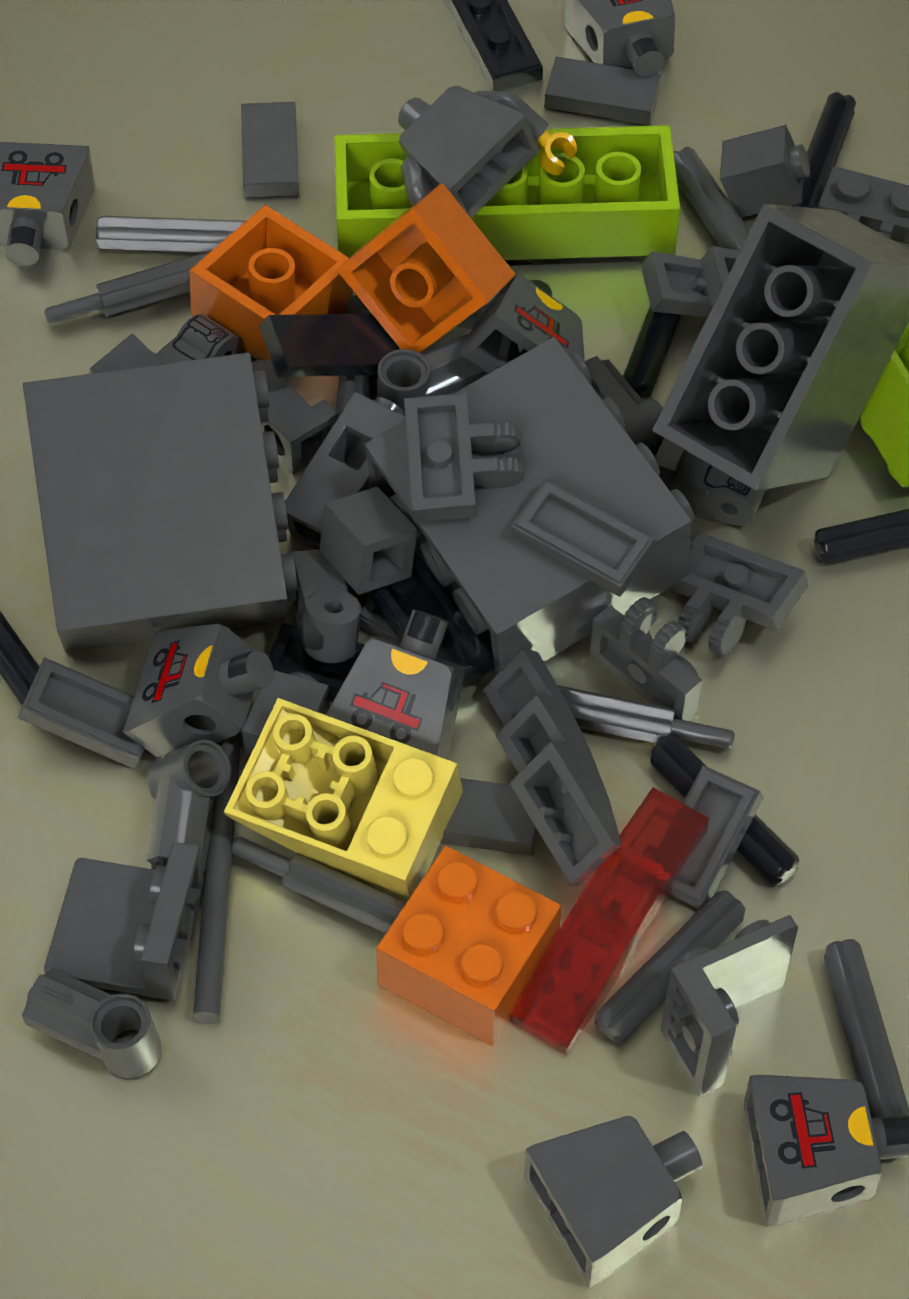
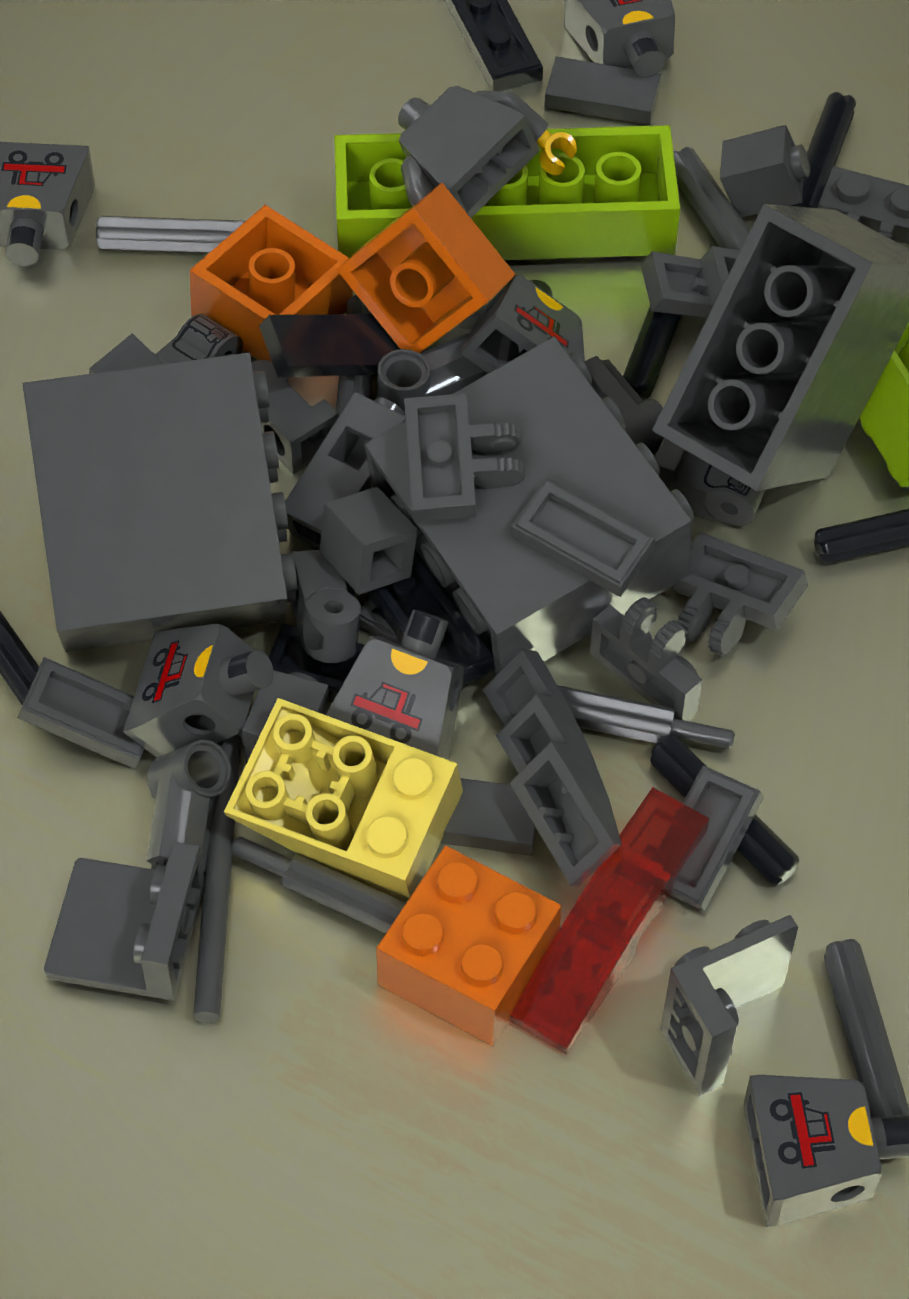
dark grey piece [22,968,161,1079] -> none
dark grey axle [44,252,207,324] -> none
dark grey tile [241,102,299,197] -> none
dark grey torso [524,1116,703,1288] -> none
dark grey axle [595,890,746,1043] -> none

